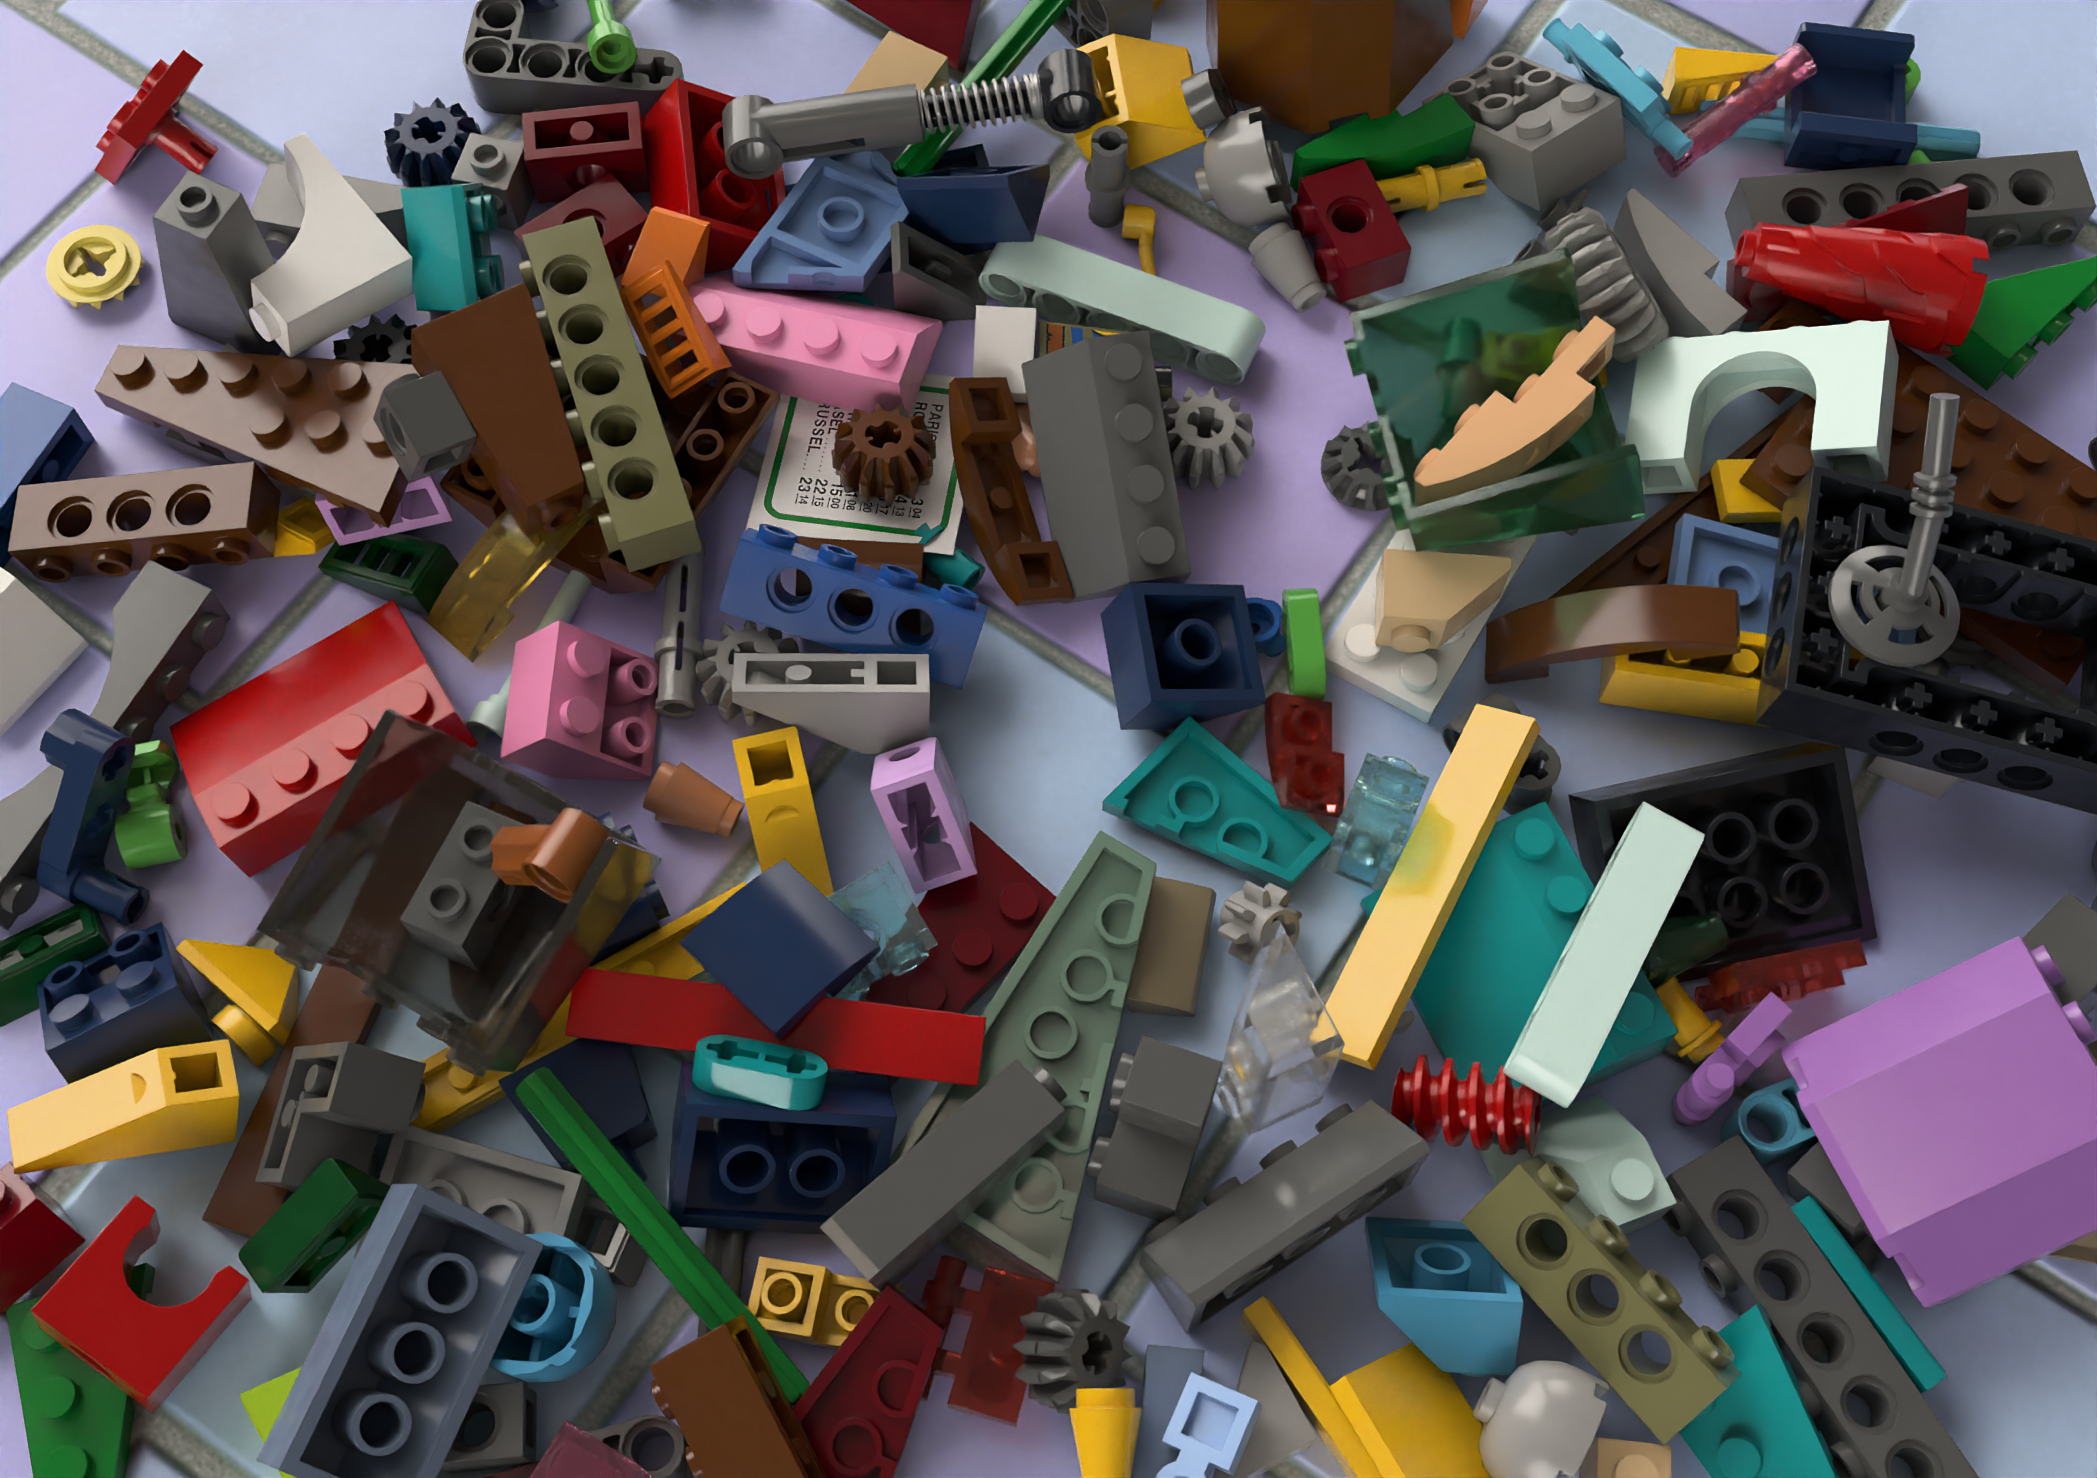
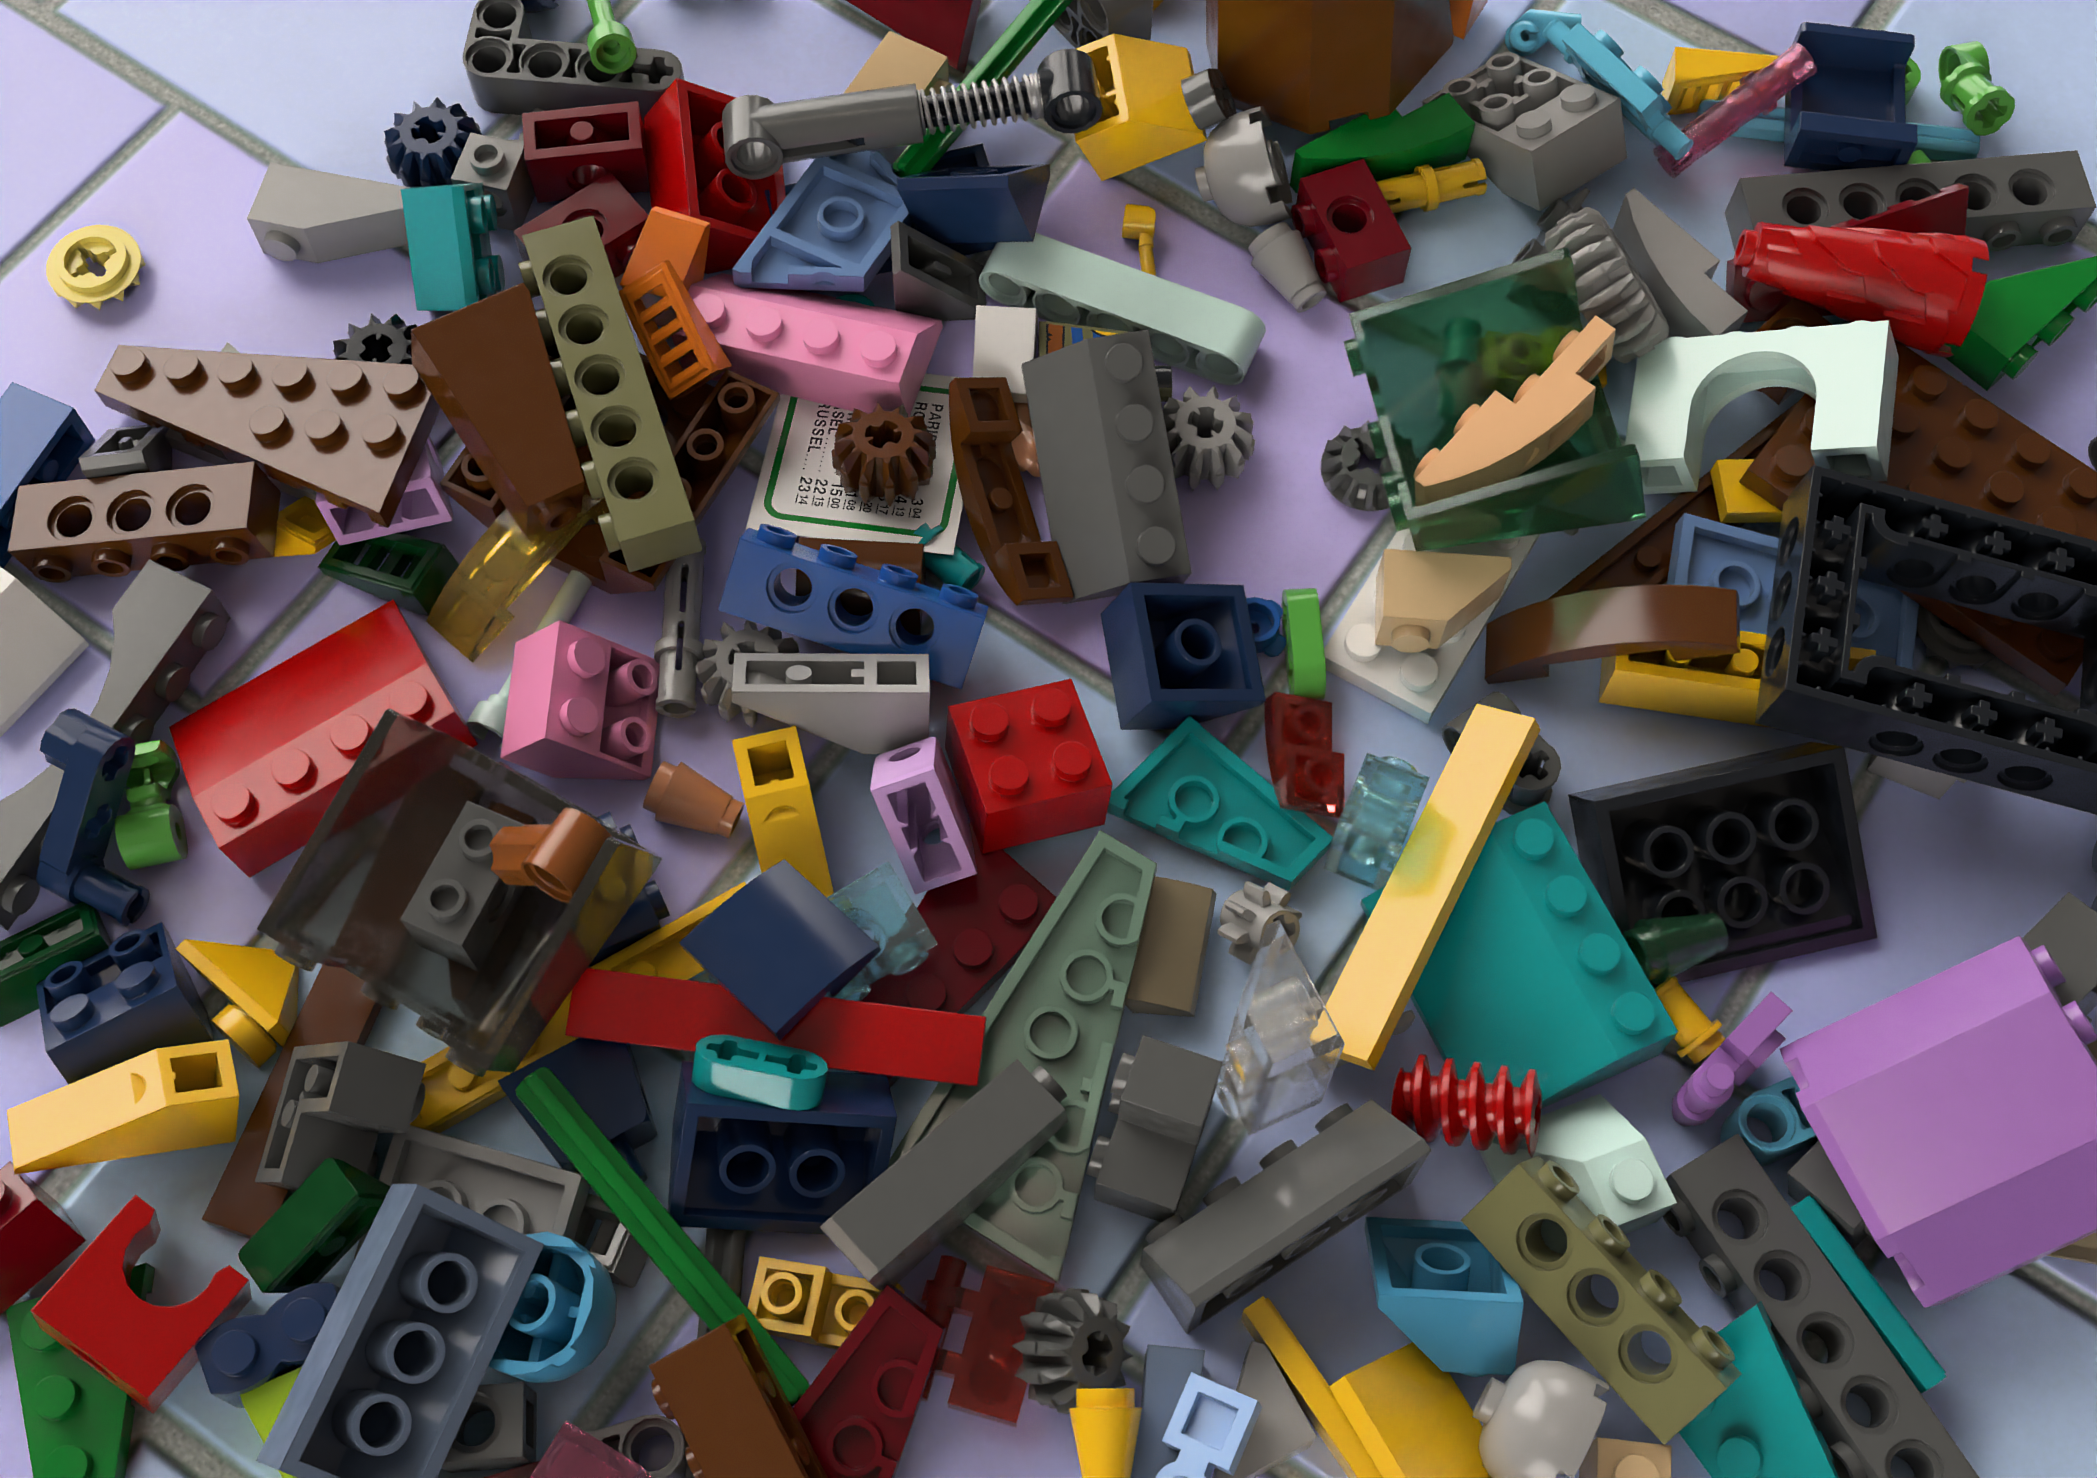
red plate [94,49,219,185] -> none
dark grey slope [152,170,283,356] -> none
white arch [249,133,413,358] -> none
dark grey brick [373,370,477,483] -> none
dark grey pin [1085,125,1131,228] -> none
light aqua beam [1503,801,1705,1108] -> none
clear red plate [1695,938,1867,1014] -> none
dark grey dish [1828,393,1960,667] -> none
none -> dark grey slope [78,424,173,479]
none -> dark blue brick [195,1282,340,1408]
none -> red brick [945,679,1113,854]
none -> medium azure arm [1505,9,1582,57]
none -> bright green connector [1938,41,2015,136]

